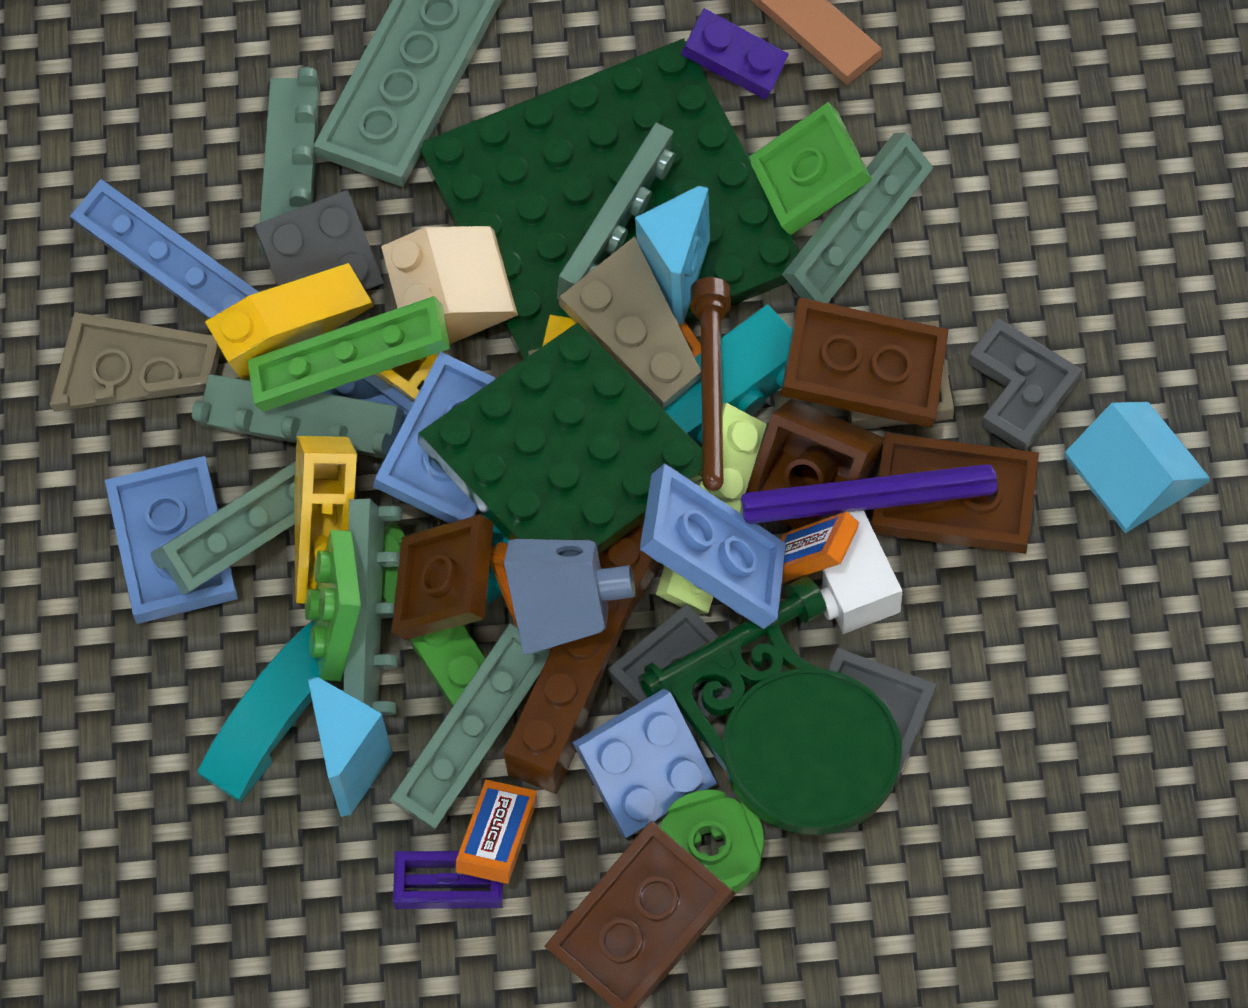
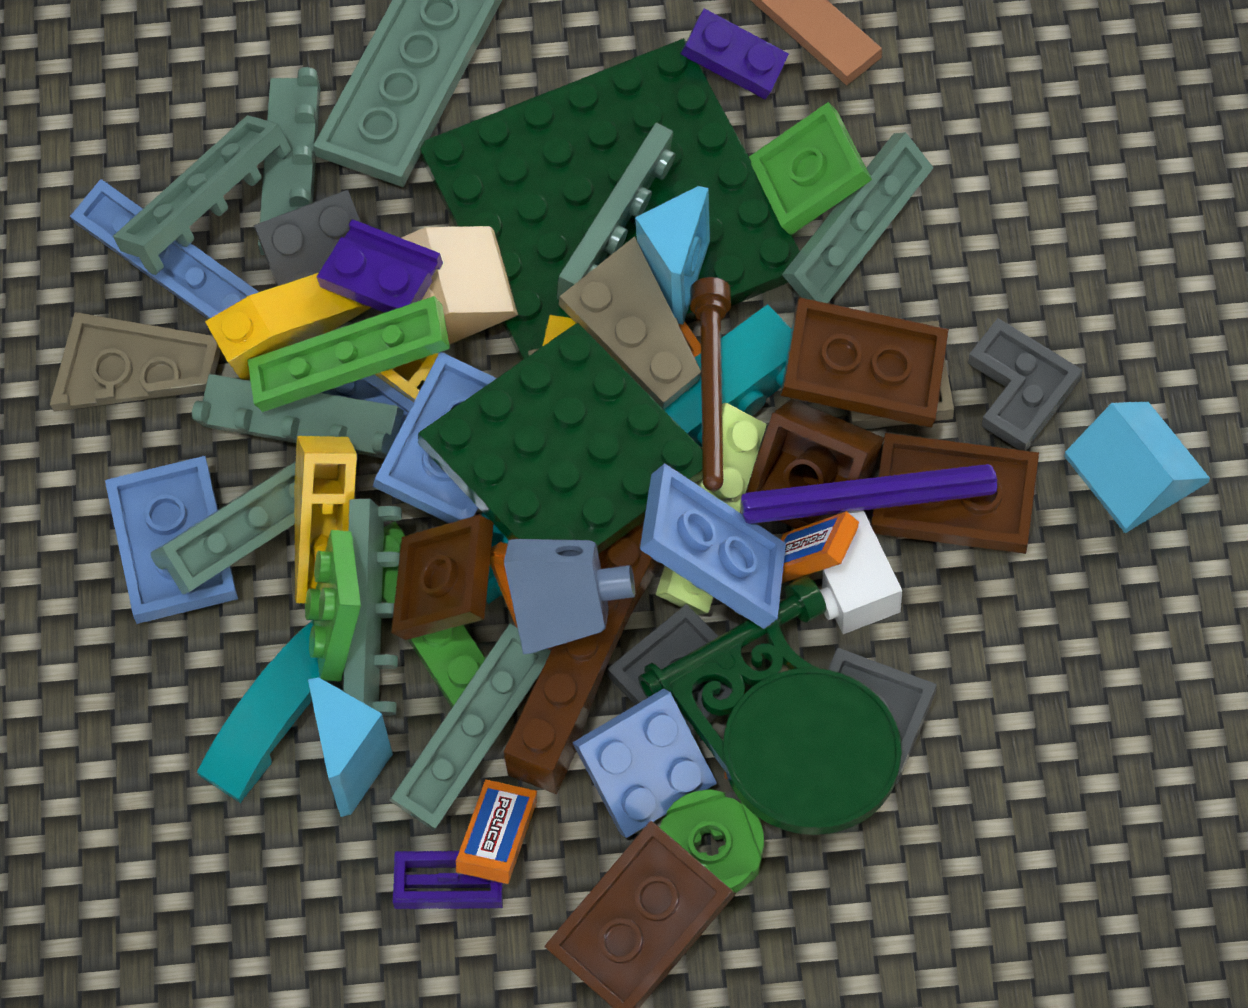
none -> sand green hinge [113,115,291,275]
none -> dark purple plate [317,219,443,313]

